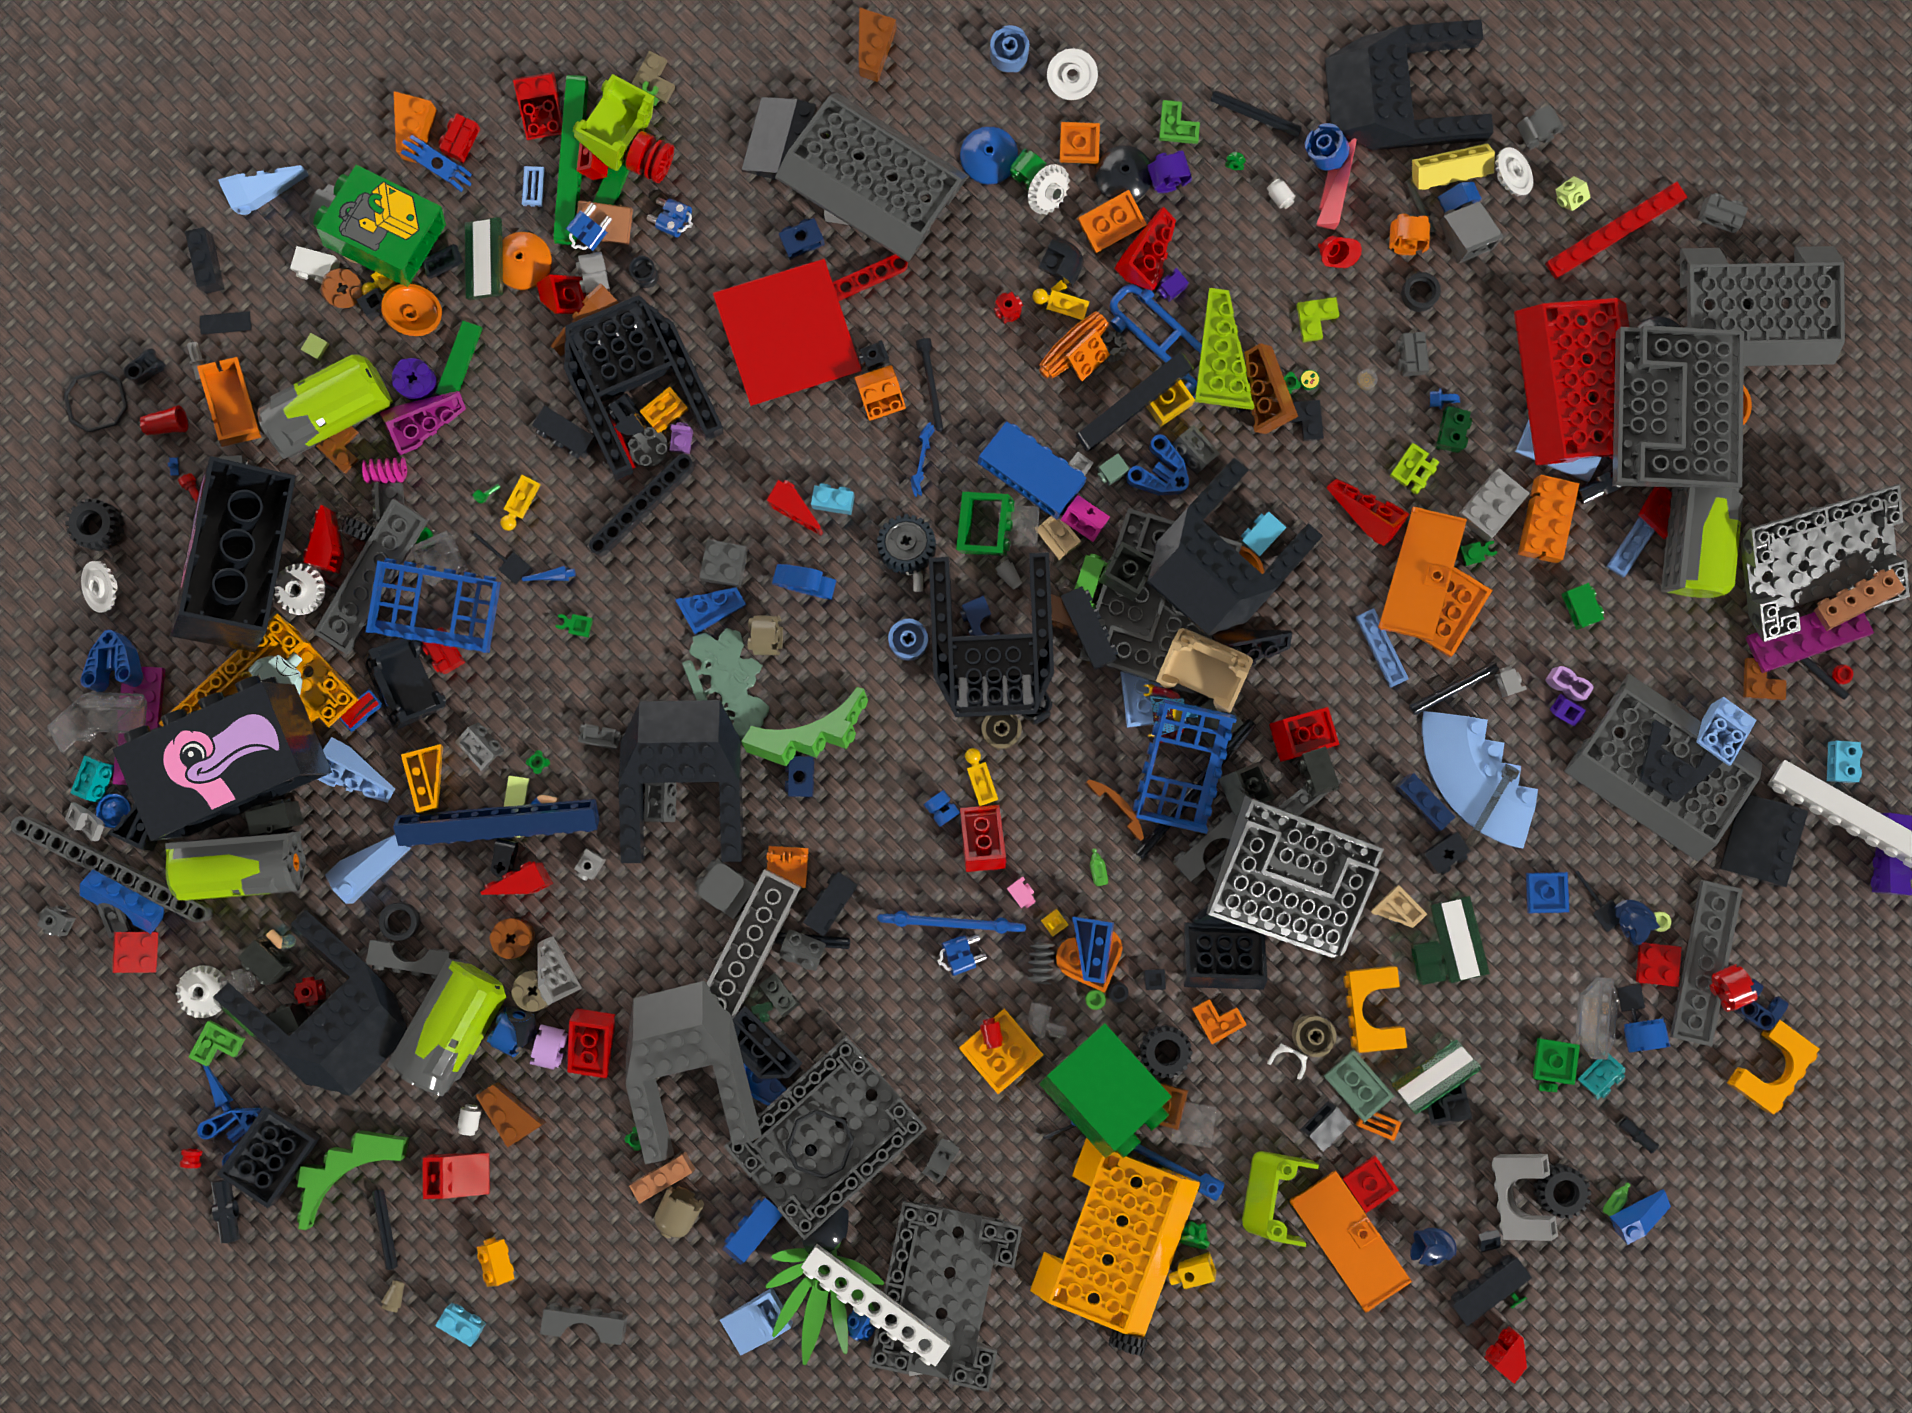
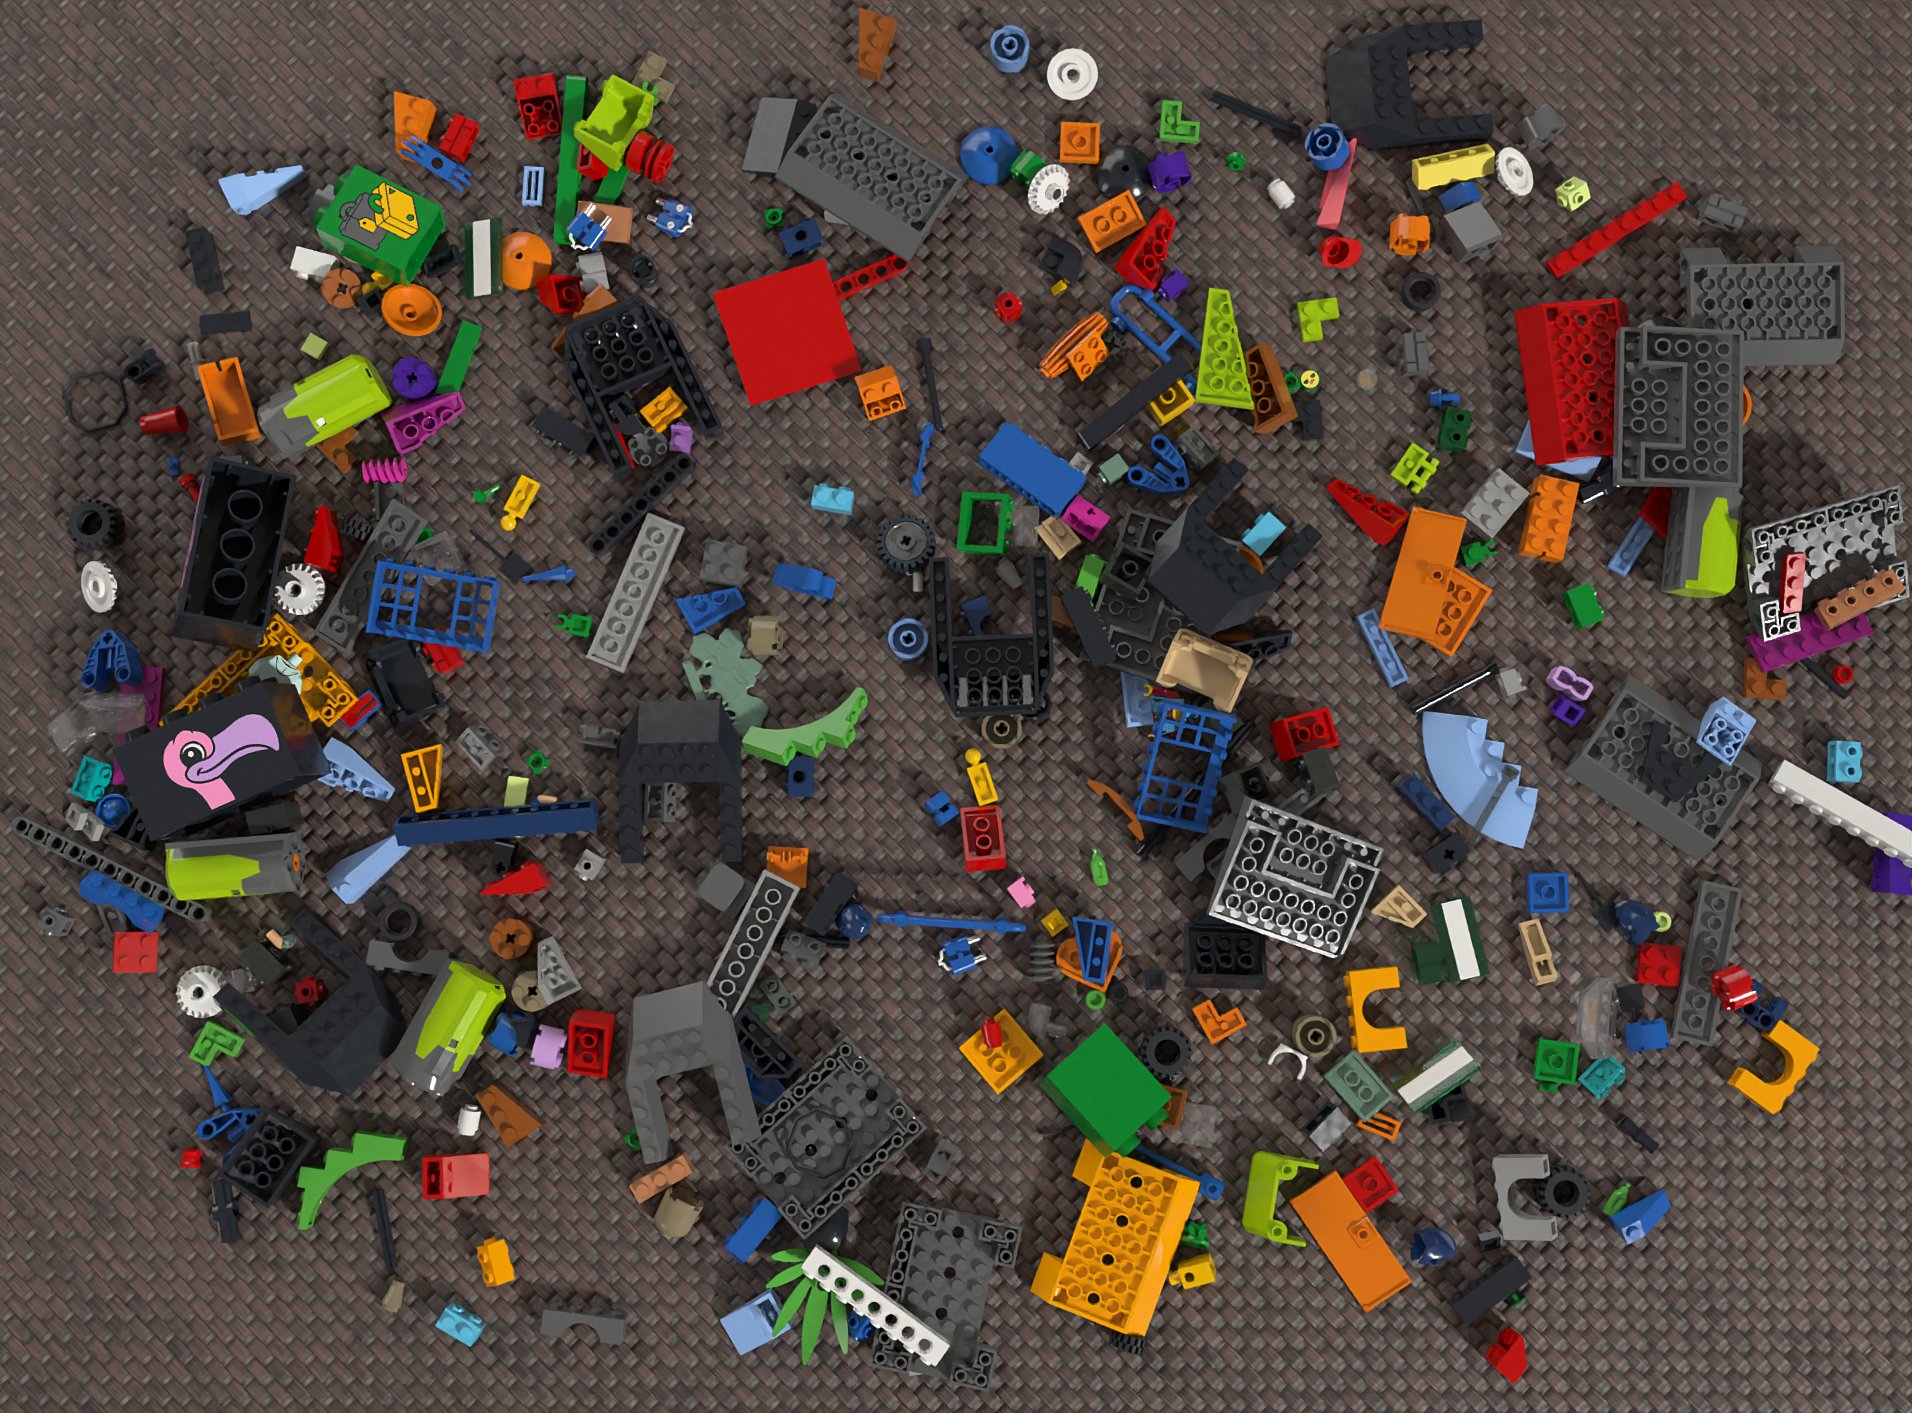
red slope [766,480,823,536] -> none
black brick [858,340,890,371] -> none
yellow plate [1032,288,1090,320] -> none
black slope [1719,795,1808,887] -> none
none -> light grey plate [586,513,685,673]
none -> green plate [764,208,784,229]
none -> dark blue hair [835,902,873,940]
none -> tan slope [1518,919,1558,986]
none -> plate [1779,551,1806,613]

